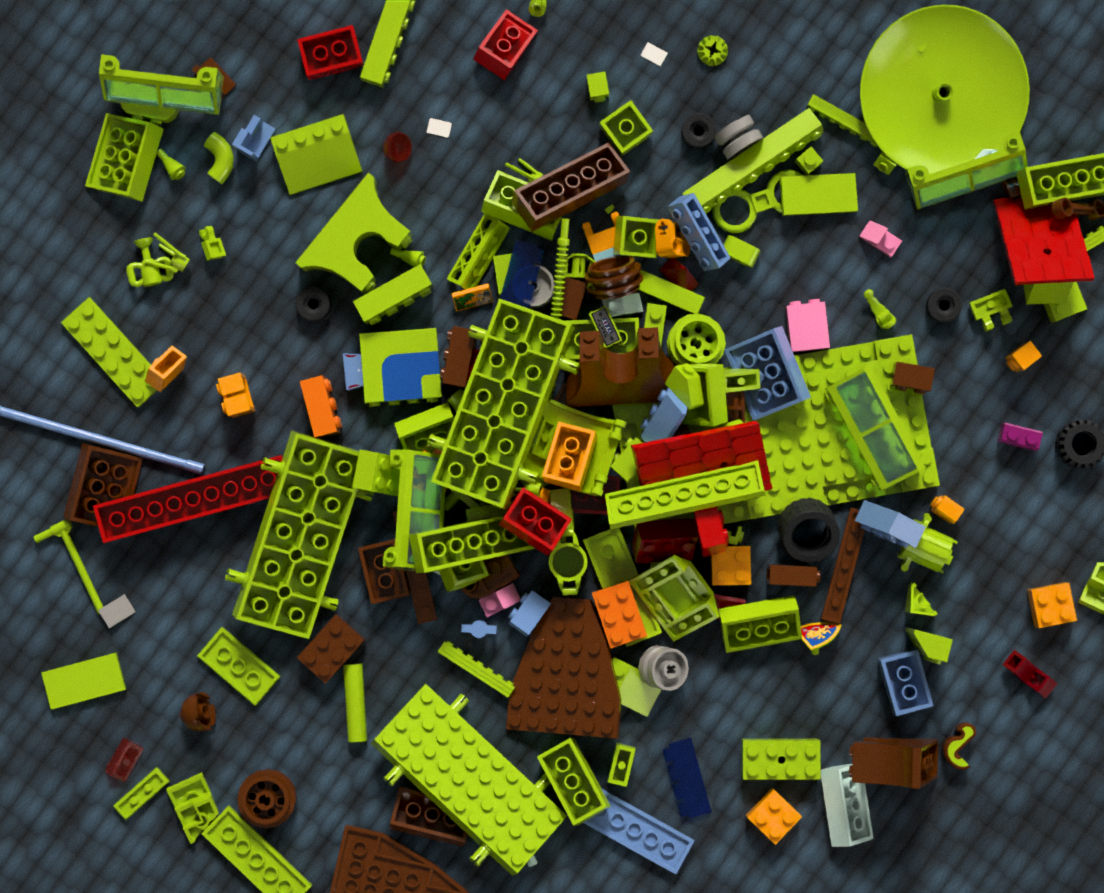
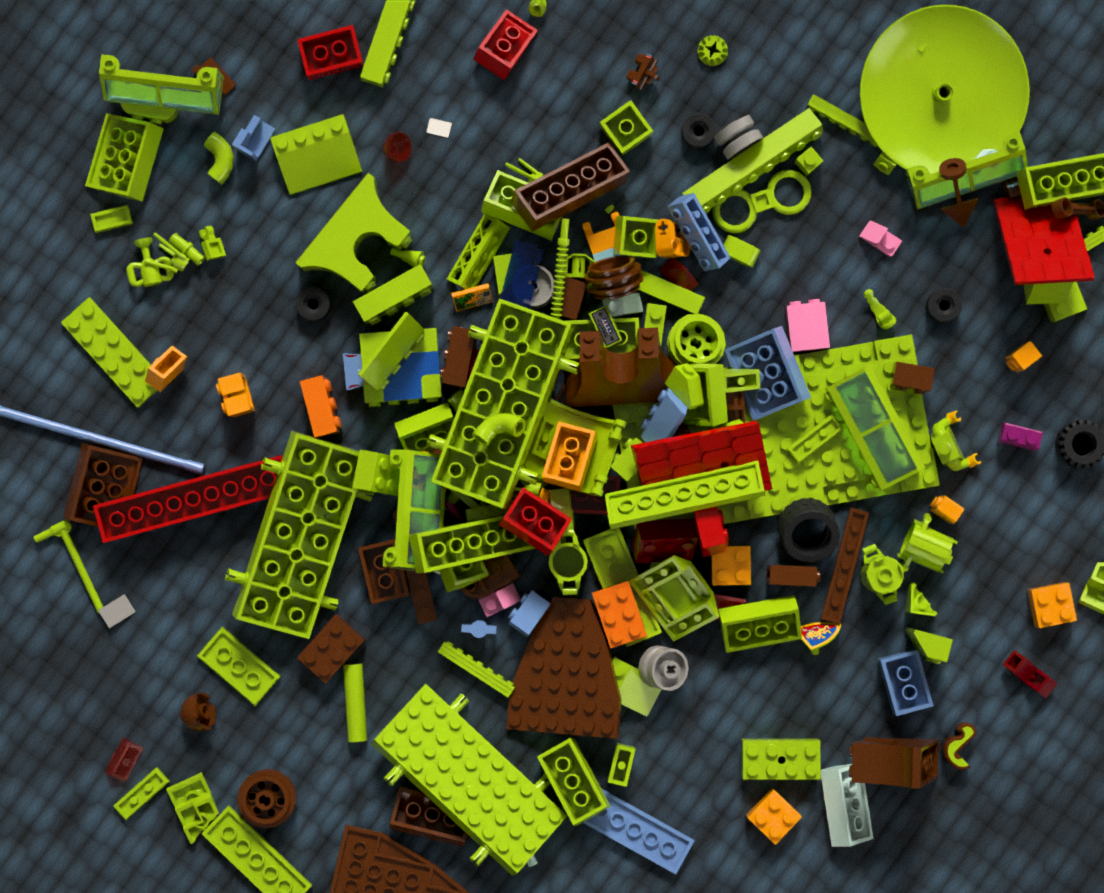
lime tile [41,652,126,710] -> none
lime cone [156,149,186,180] -> none
lime brick [586,72,609,102] -> none
white sticker [641,42,668,66] -> none
clear blue windscreen [663,738,712,818] -> none
lime bracket [727,526,744,546] -> none
lime tile [780,173,858,216] -> none
medium blue brick [855,500,926,548] -> none
lime plate [969,289,1012,332] -> none
none -> lime tile [90,205,133,233]
none -> lime pin [169,232,206,266]
none -> lime slope [358,312,425,392]
none -> piece [445,500,467,523]
none -> lime cylinder [472,413,526,446]
none -> reddish brown hips [626,53,660,91]
none -> lime tile [787,413,844,464]
none -> lime container [860,544,904,606]
none -> lime torso [931,410,981,471]
none -> reddish brown piece [939,158,978,228]

